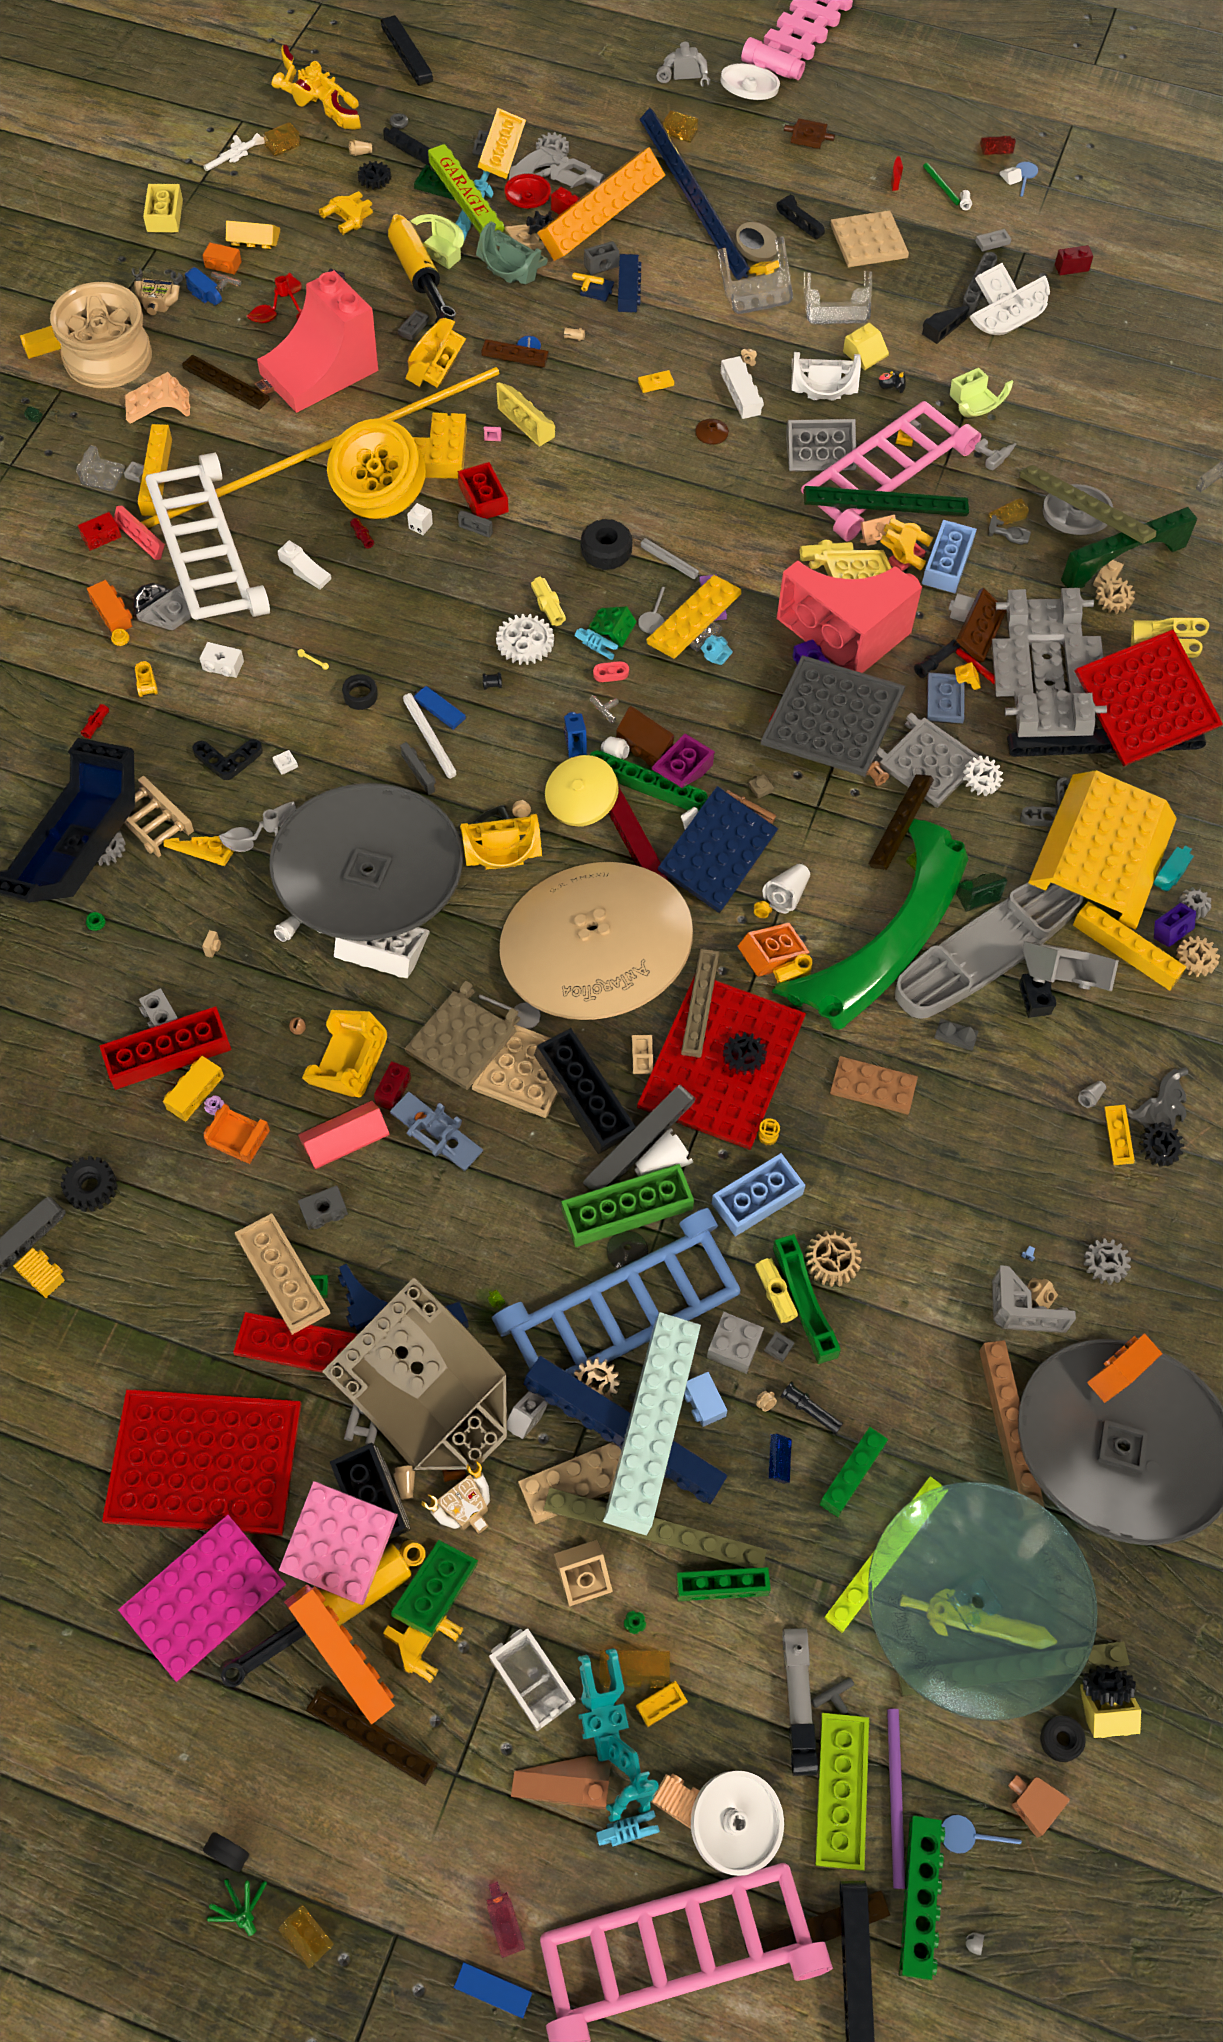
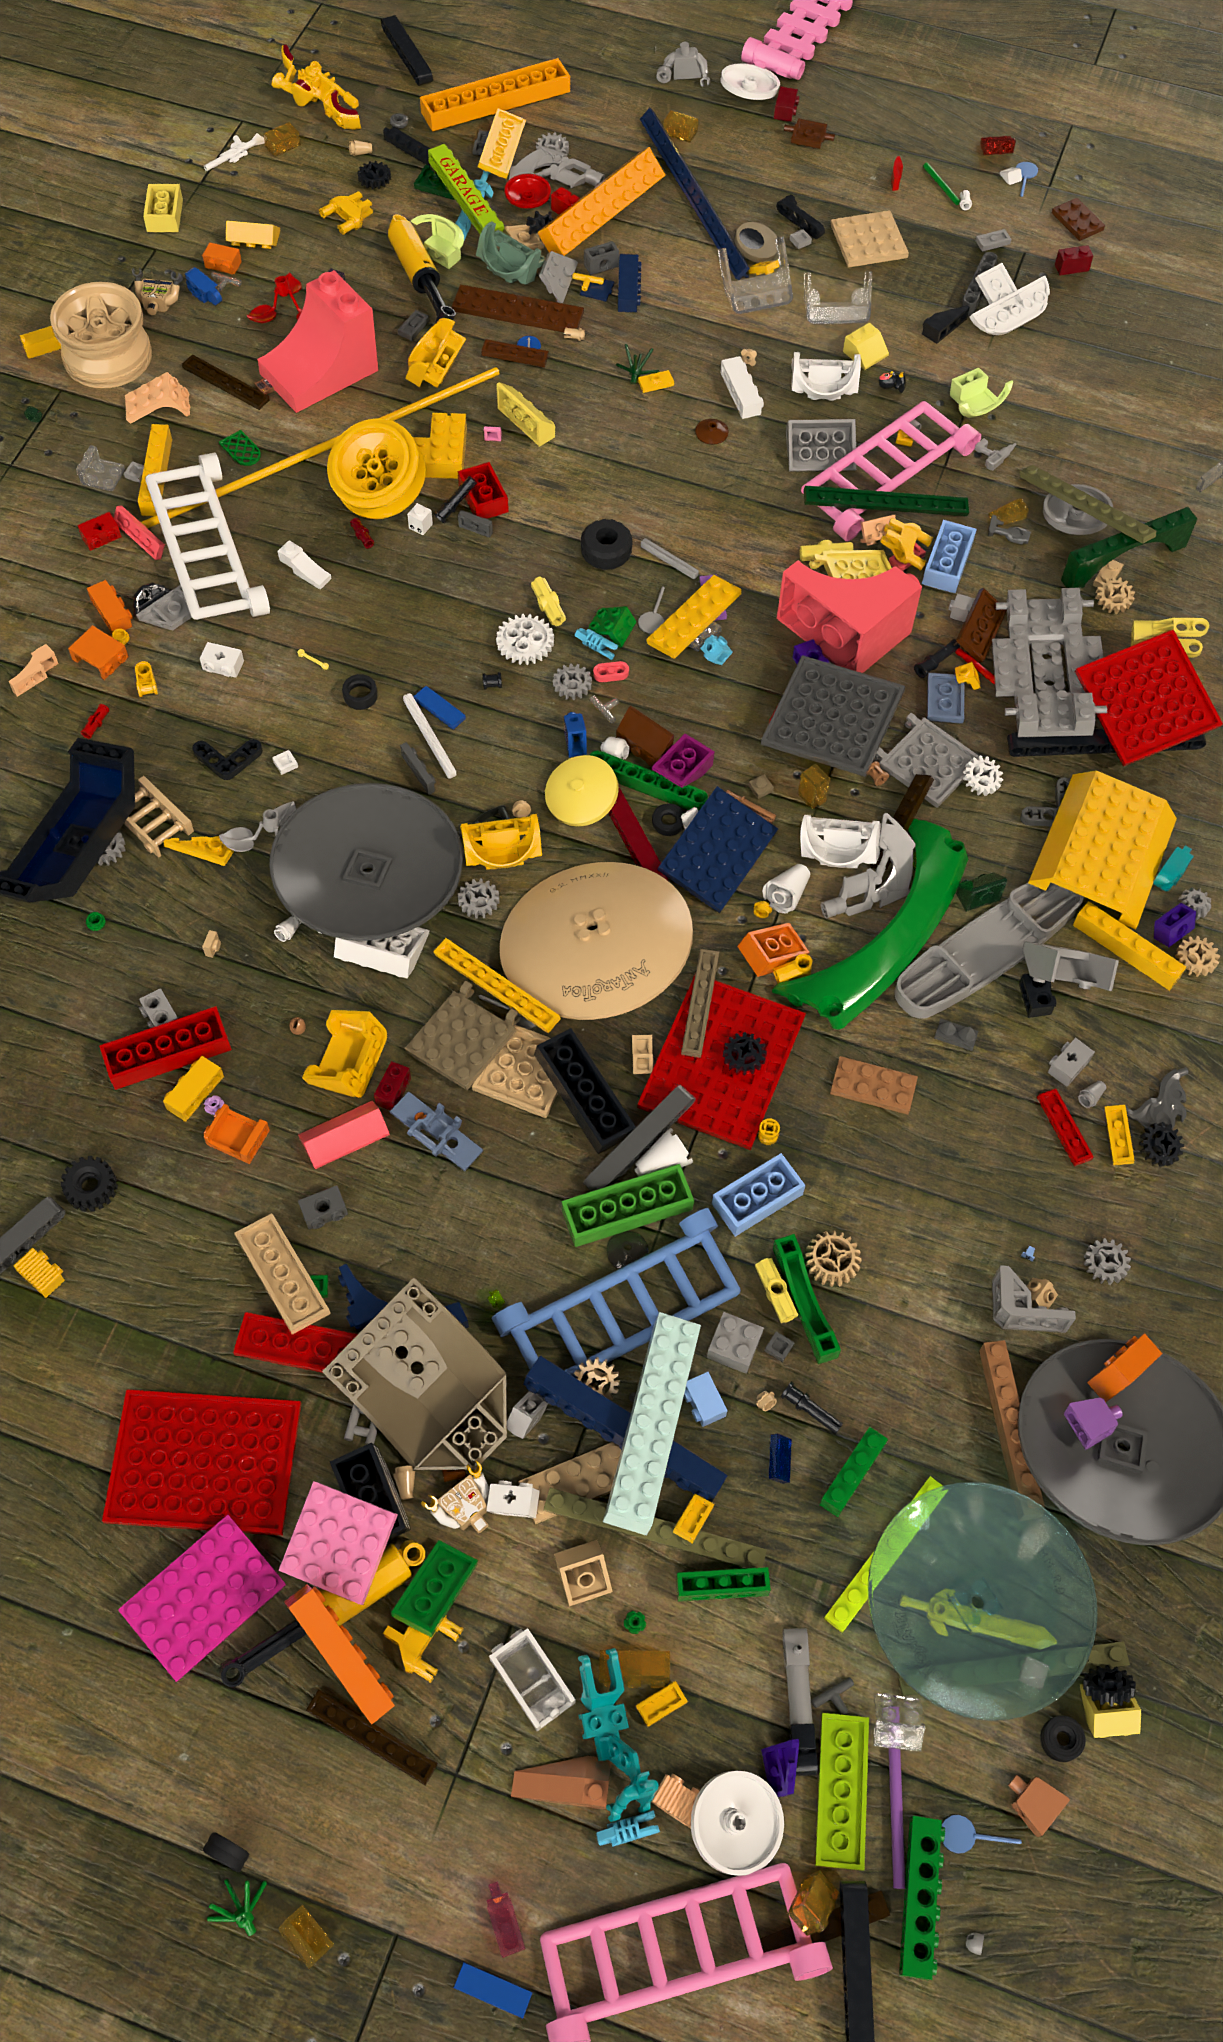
none -> light nougat slope [9,644,58,697]
none -> orange panel [68,625,129,680]
none -> green window [219,430,261,466]
none -> light orange brick [420,58,570,131]
none -> black pin [433,476,477,523]
none -> yellow plate [433,938,561,1033]
none -> reddish brown plate [452,284,584,333]
none -> light grey gear [458,878,500,919]
none -> white brick [486,1481,540,1518]
none -> light grey wing [539,251,578,303]
none -> light grey gear [553,663,592,700]
none -> dark green plant [616,344,659,384]
none -> black tyre [652,804,684,836]
none -> yellow plate [673,1494,714,1544]
none -> dark purple wing [761,1739,799,1798]
none -> dark red brick [774,86,800,122]
none -> clear yellow brick [787,1870,839,1936]
none -> light grey plate [790,229,812,249]
none -> clear yellow brick [798,764,831,809]
none -> white piece [801,815,881,868]
none -> light grey piece [821,813,915,919]
none -> clear bracket [873,1693,925,1752]
none -> clear plate [1018,1656,1049,1690]
none -> red tile [1037,1088,1094,1167]
none -> light grey brick [1048,1037,1095,1087]
none -> reddish brown plate [1051,198,1105,241]
none -> medium lavender torso [1064,1398,1122,1450]

